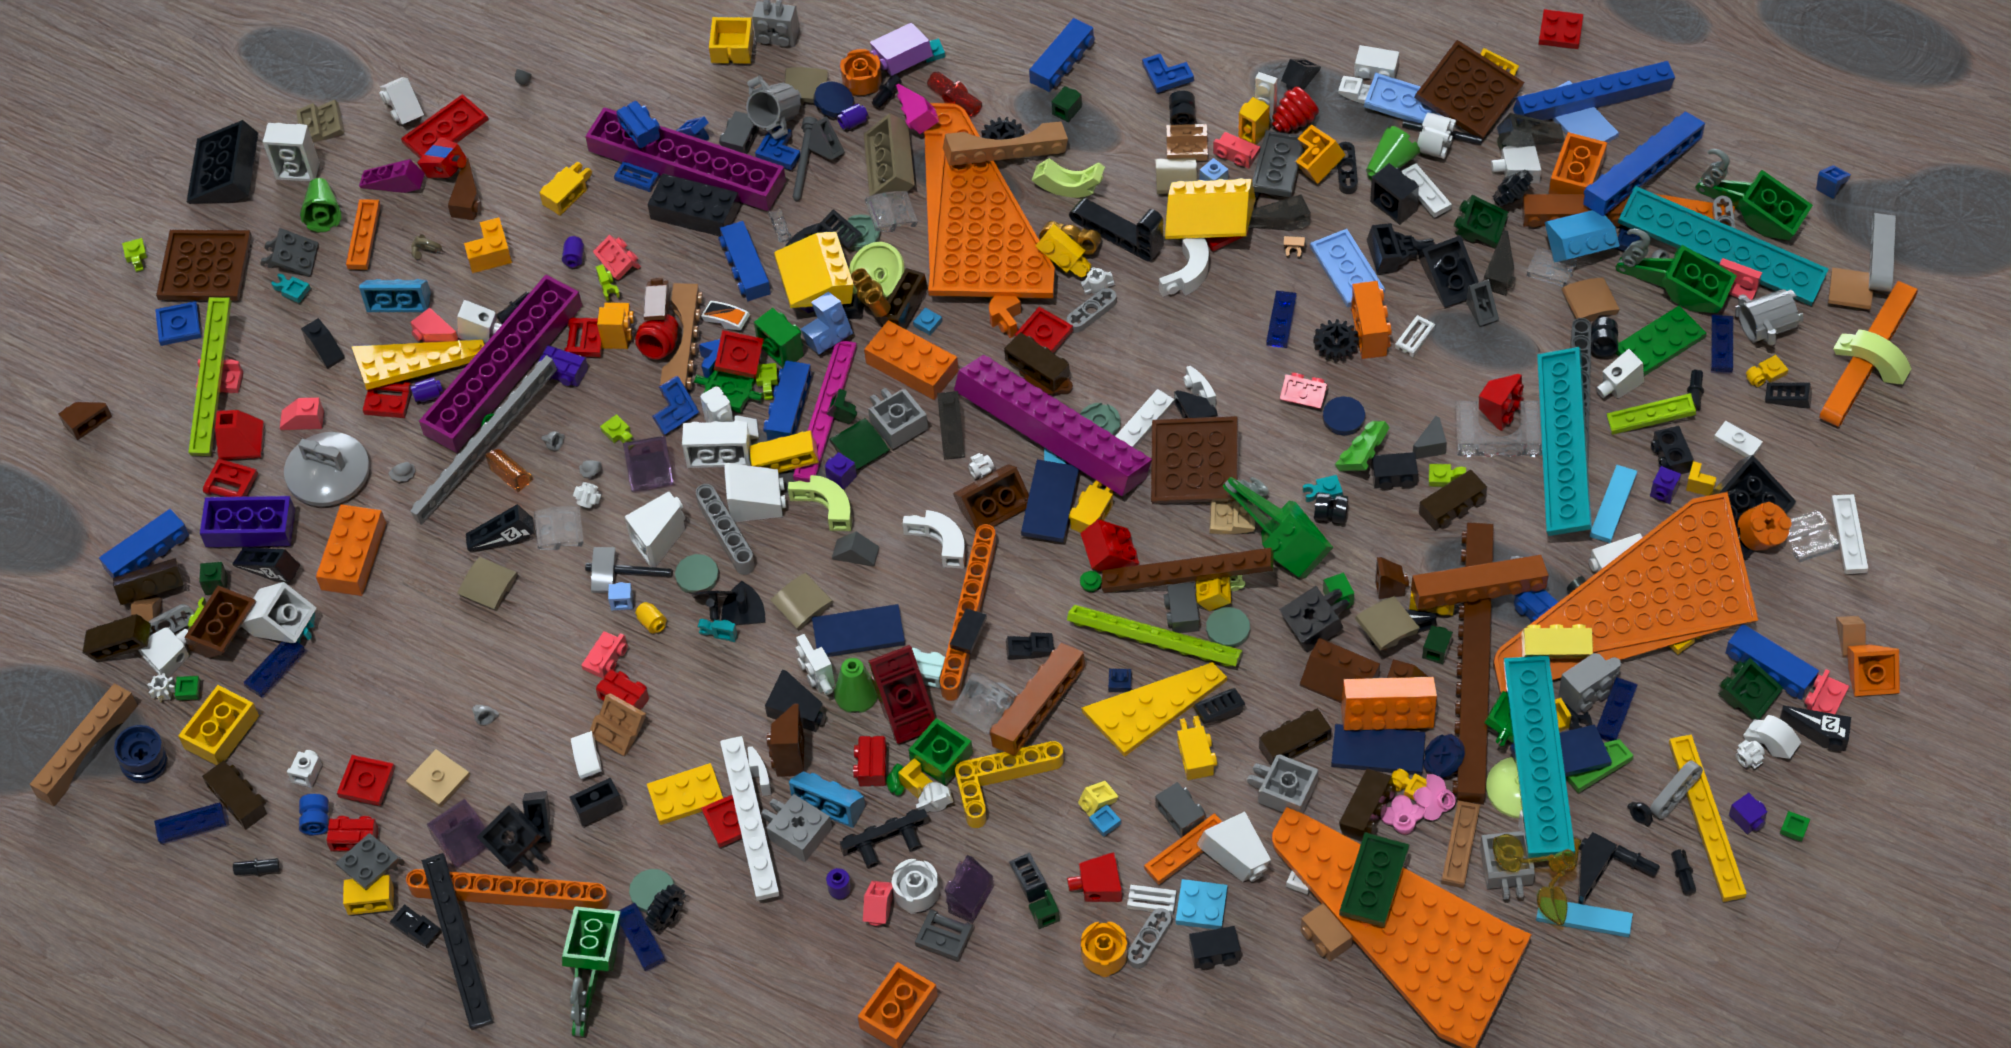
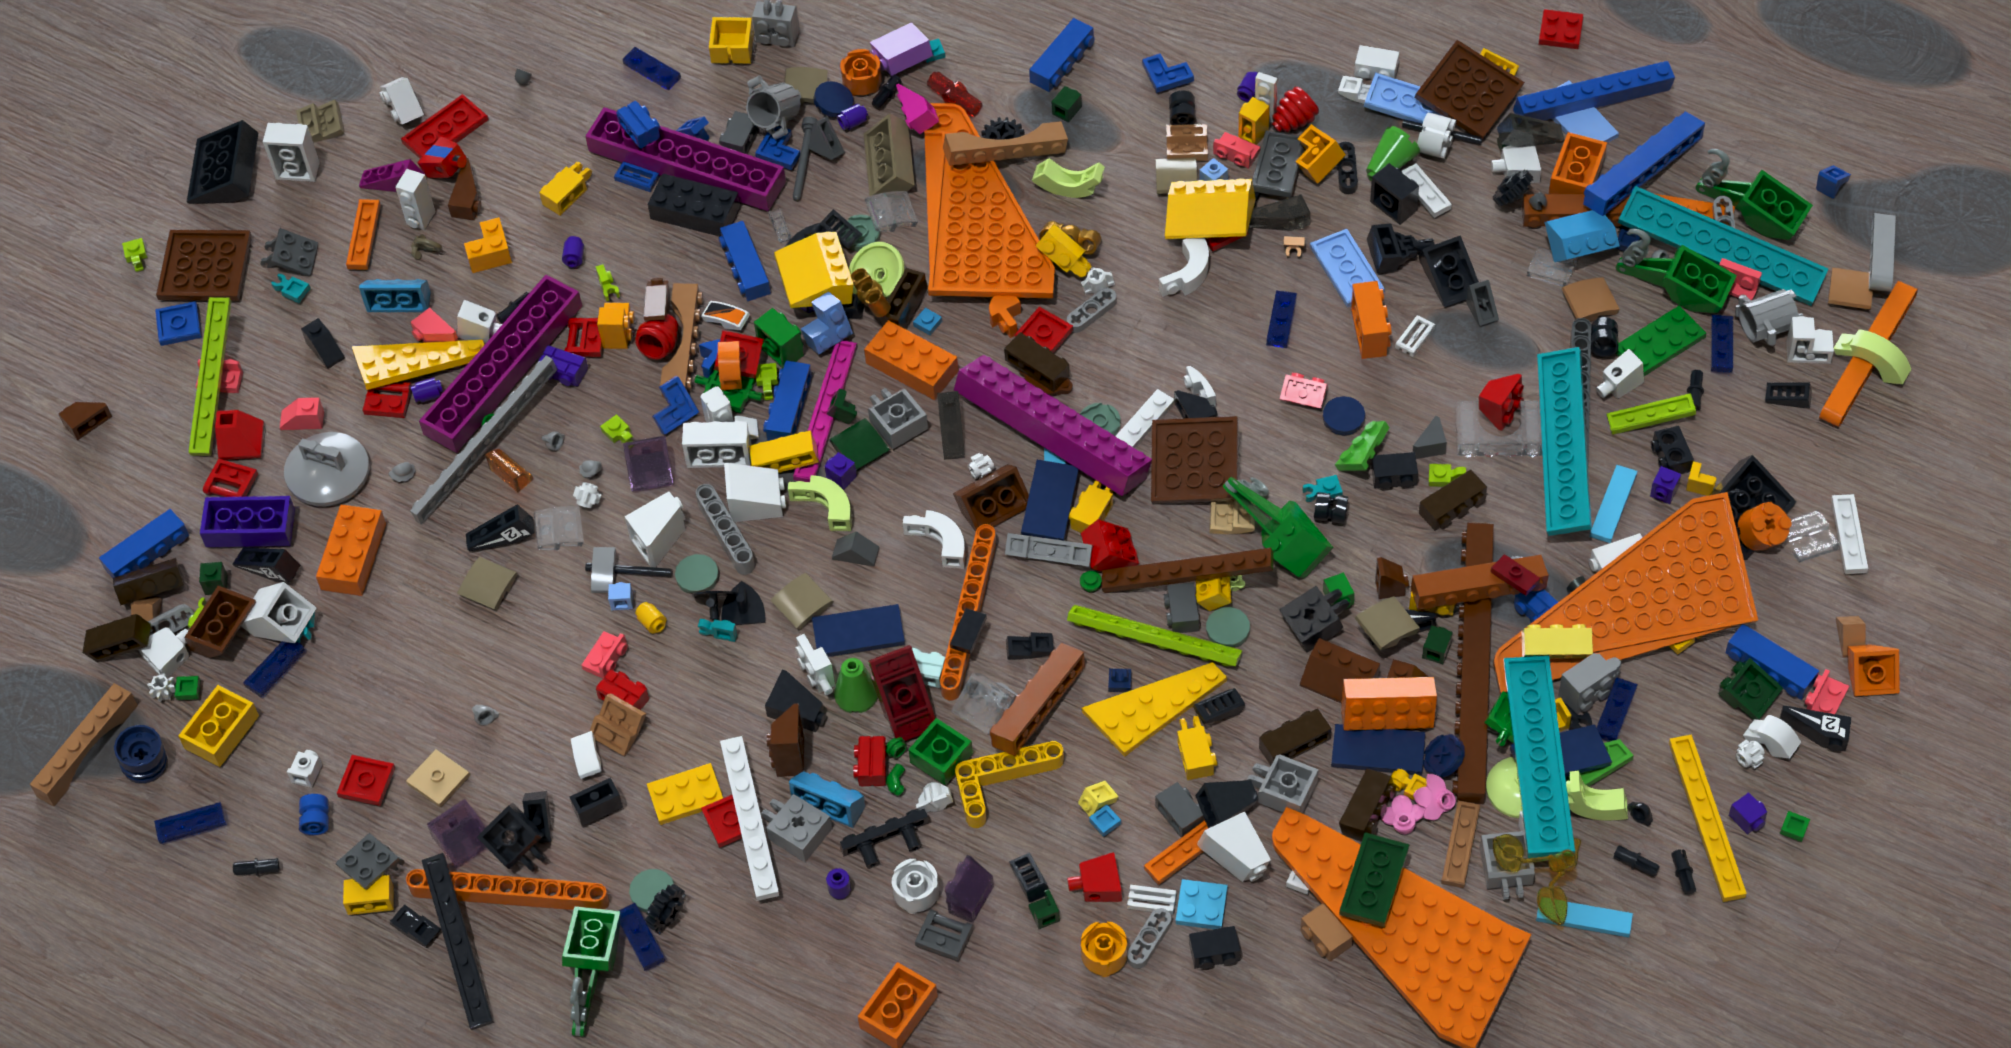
dark brown brick [202,760,267,830] -> none
bright green cone [300,178,341,232] -> none
red brick [327,816,379,851] -> none
coral bracket [593,234,641,280] -> none
white slope [748,747,771,796] -> none
coral slope [863,881,893,926] -> none
yellow panel [898,758,933,799] -> none
black beam [1069,198,1164,262] -> none
black slope [1281,58,1321,90] -> none
black gear [1313,319,1359,362] -> none
dark green plate [1453,194,1508,248] -> none
clear smoke slope [1483,230,1516,296] -> none
black slope [1578,832,1617,905] -> none
light grey beam [1650,761,1703,819] -> none
white plate [1714,421,1763,457] -> none
yellow plate [1746,355,1789,387] -> none
none -> white brick [395,169,436,230]
none -> clear blue plate [622,47,681,91]
none -> orange brick [718,341,742,390]
none -> green plate [886,737,907,759]
none -> light grey slope [1005,533,1093,567]
none -> black slope [1195,780,1258,829]
none -> dark purple brick [1237,72,1258,102]
none -> dark red plate [1490,554,1540,596]
none -> dark grey hinge [1529,192,1547,210]
none -> yellowish green arch [1566,771,1628,821]
none -> white brick [1786,316,1834,364]

